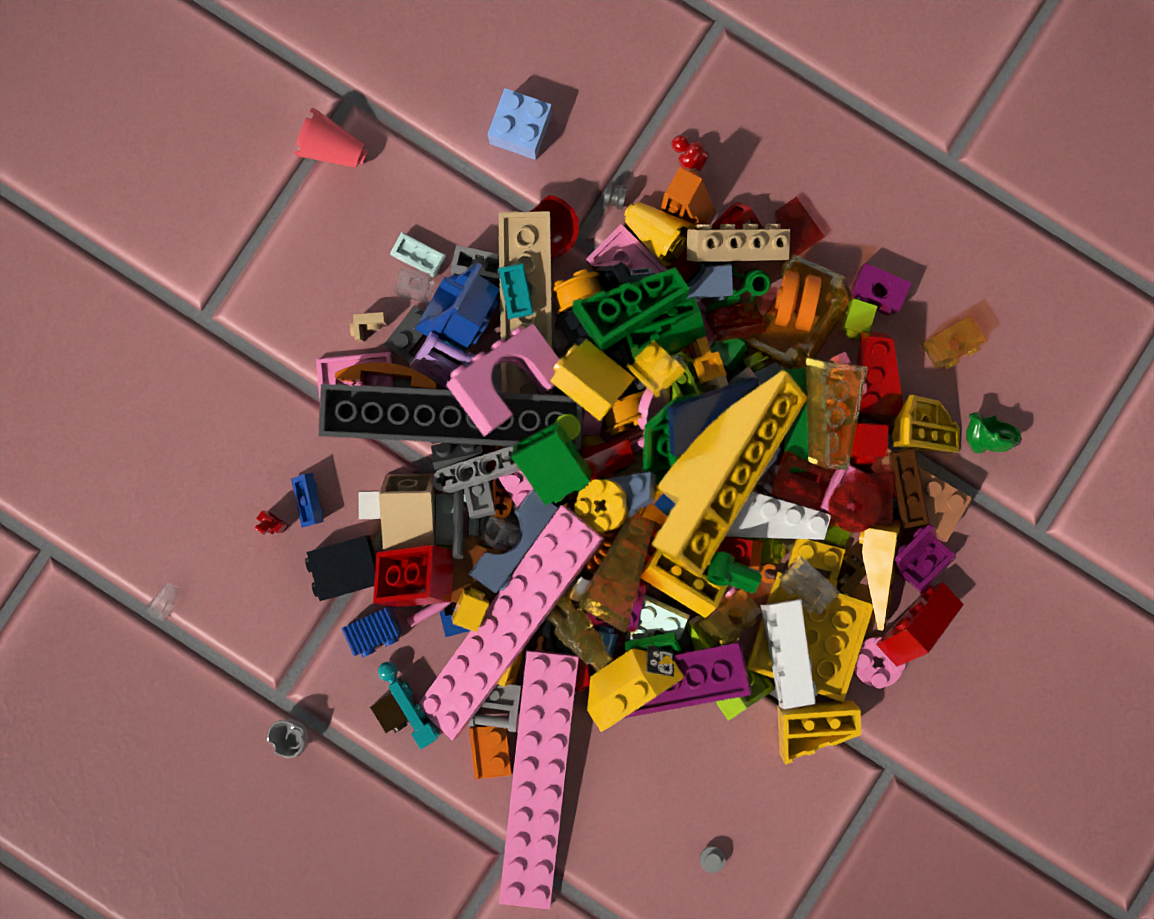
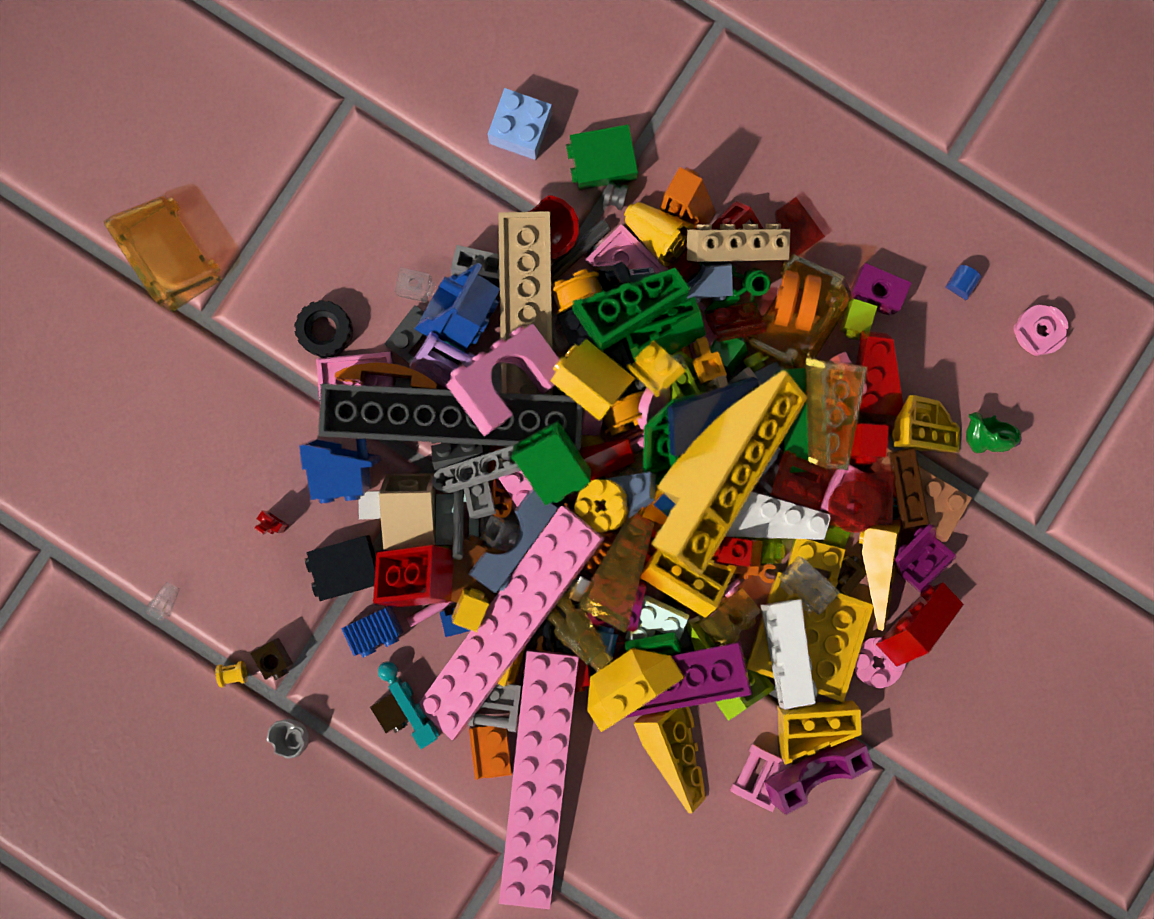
blue plate [291,473,324,528] -> none
coral cone [294,107,368,168] -> none
tan bracket [350,312,388,342] -> none
light aqua plate [390,232,446,278] -> none
teal plate [498,263,534,320] -> none
lime piece [555,414,581,440] -> none
black sticker [647,645,674,677] -> none
red animal [672,135,709,171] -> none
light grey plate [700,846,725,873] -> none
green piece [707,552,762,594] -> none
clear yellow brick [921,315,987,370] -> none
none -> clear yellow windscreen [104,195,222,312]
none -> yellow bush [215,661,248,688]
none -> dark brown brick [250,638,293,680]
none -> black tyre [294,300,353,358]
none -> blue piece [299,438,381,503]
none -> dark grey axle [551,220,611,284]
none -> green brick [566,124,638,190]
none -> yellow wedge [634,706,706,813]
none -> bright pink plate [730,744,793,812]
none -> magenta arch [764,738,874,815]
none -> blue brick [945,265,981,300]
none -> bright pink plate [1014,305,1068,356]

